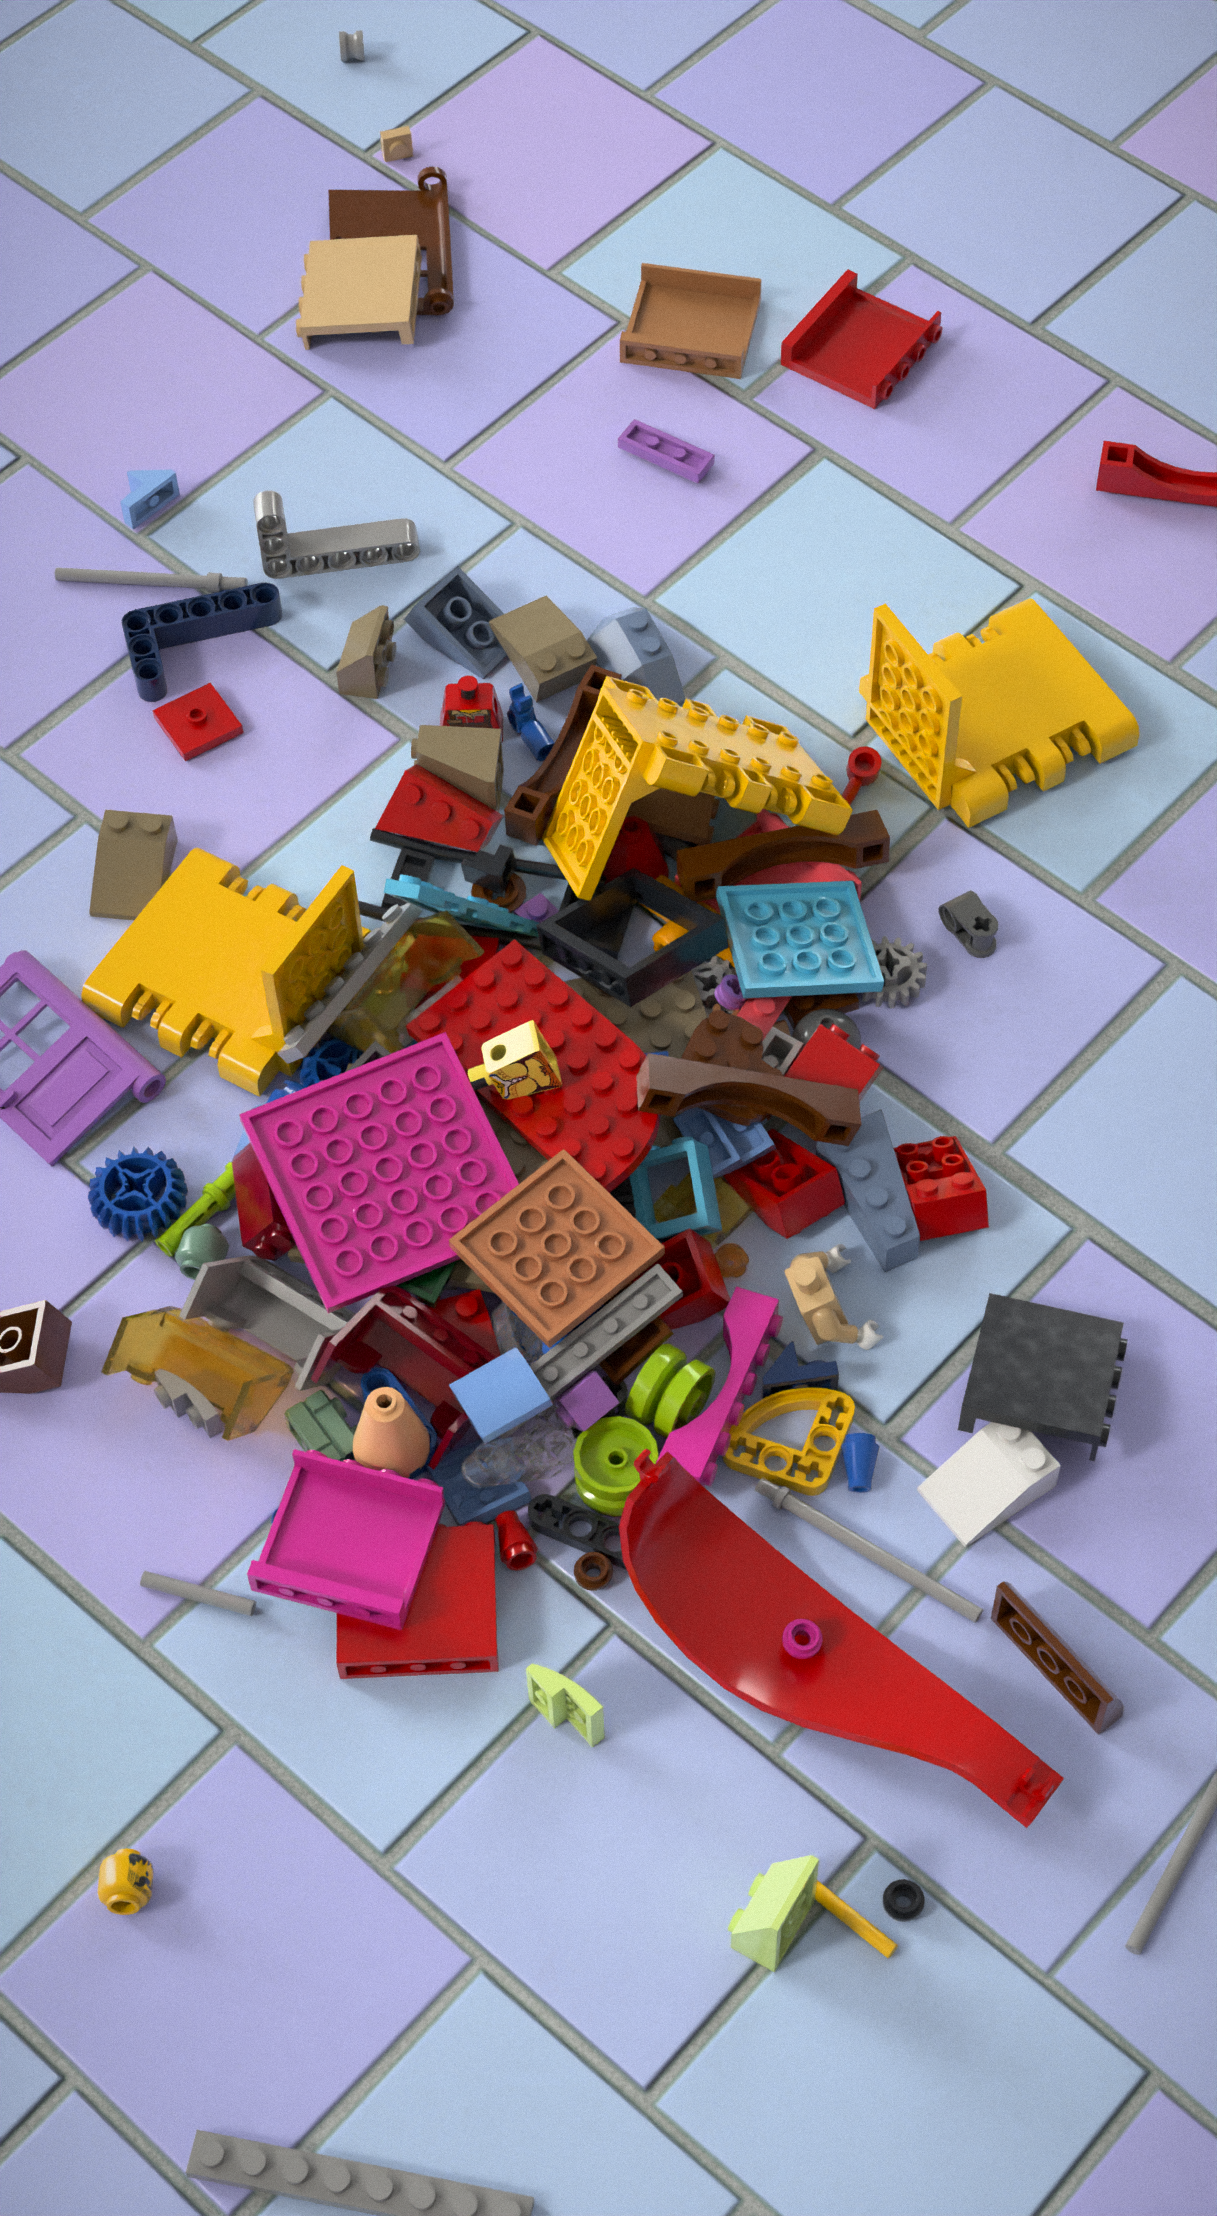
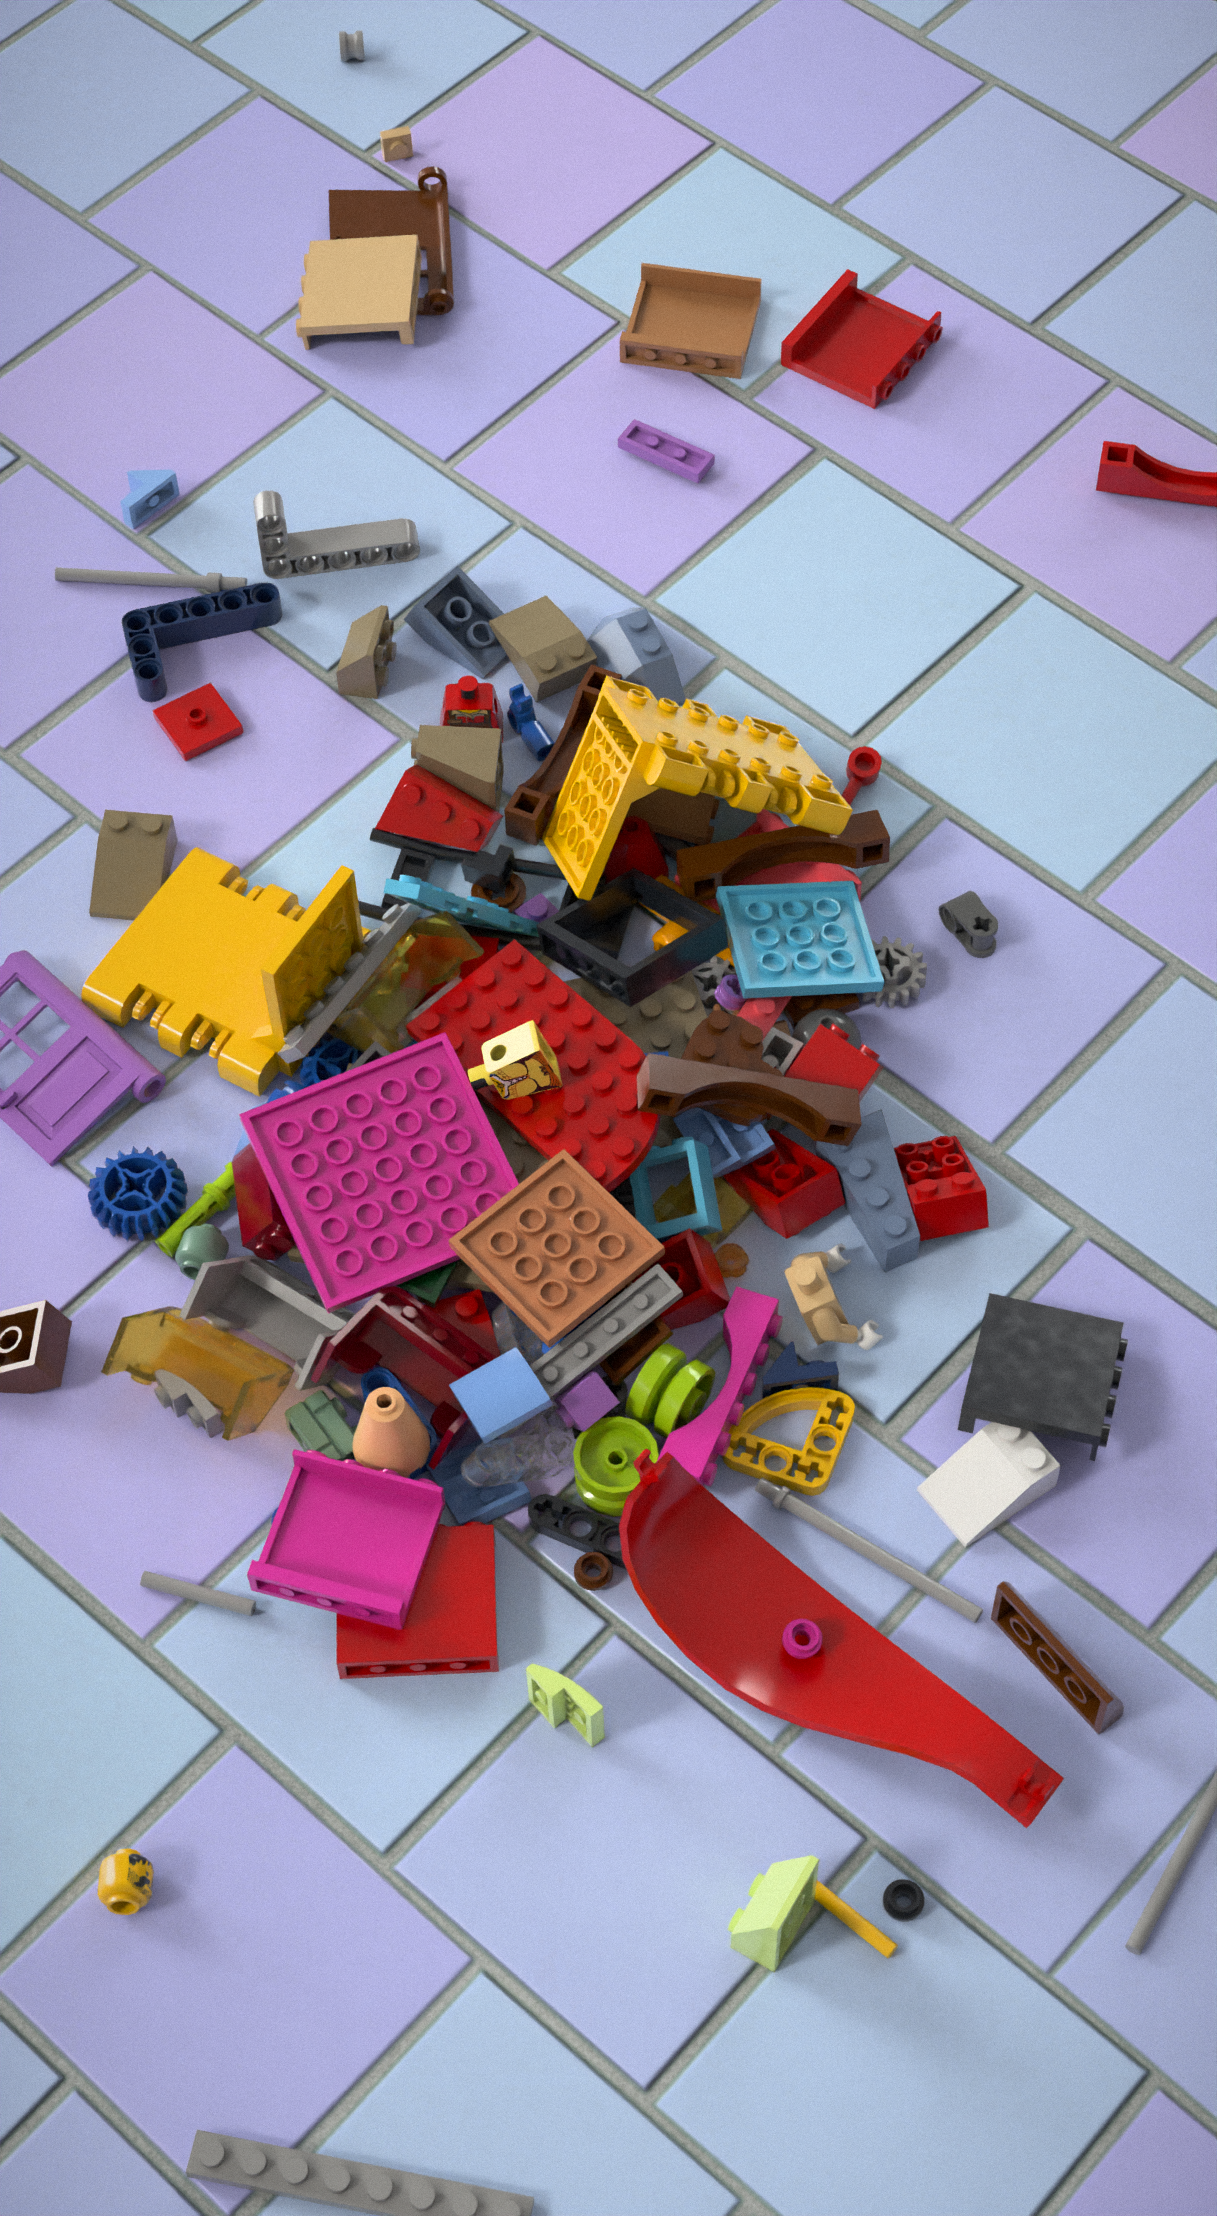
red cone [495,1510,538,1571] -> none
blue cone [841,1433,879,1493] -> none
yellow bracket [859,598,1140,828] -> none

